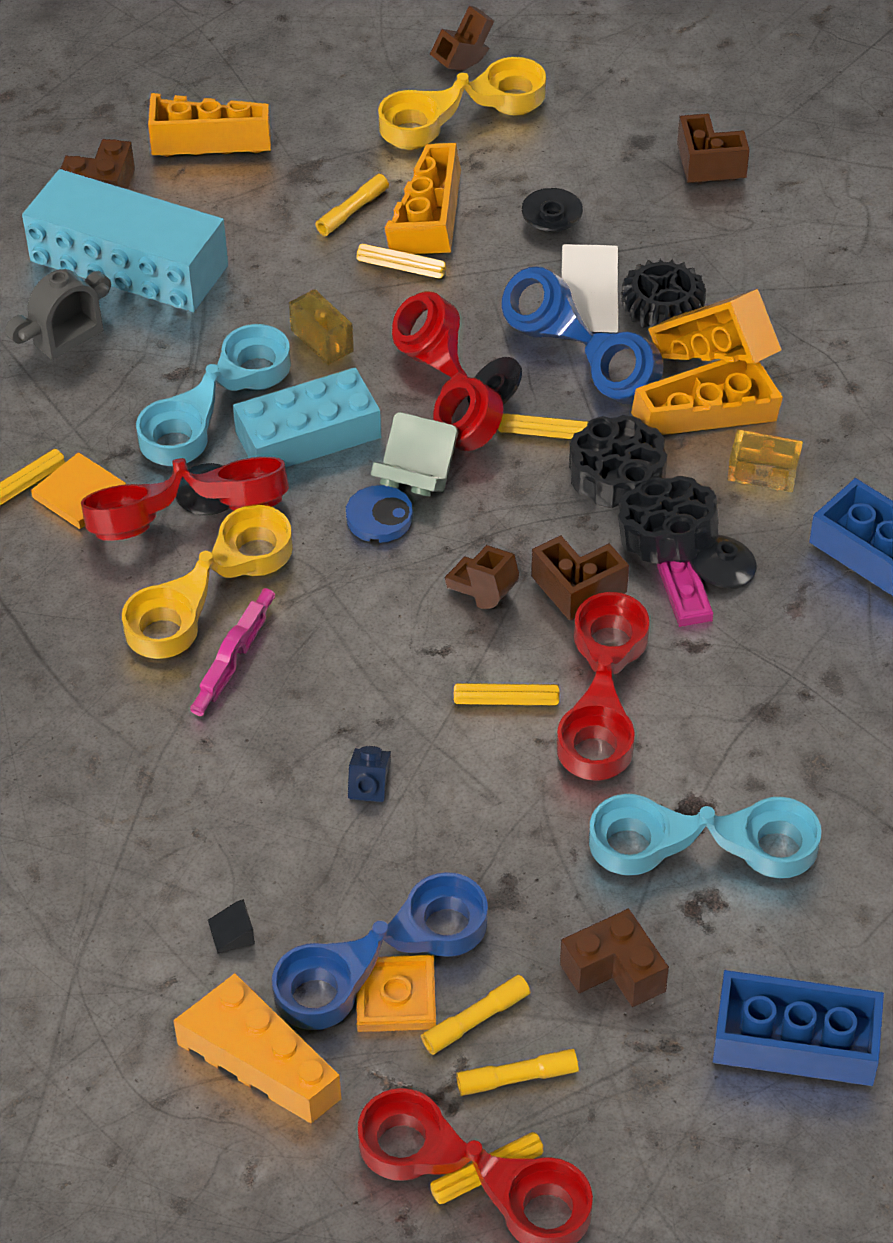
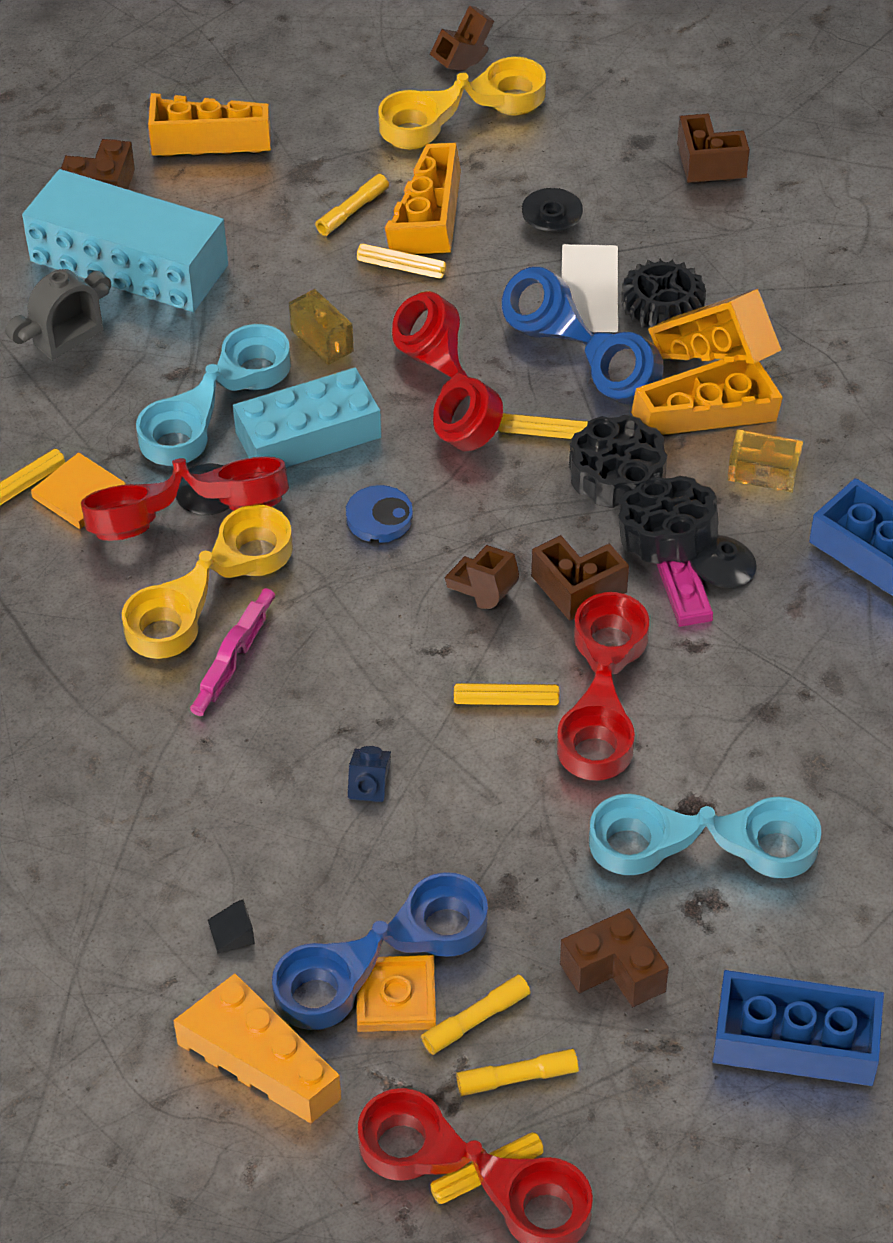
bracket [371,412,458,496] -> none
black dish [467,357,522,405] -> none

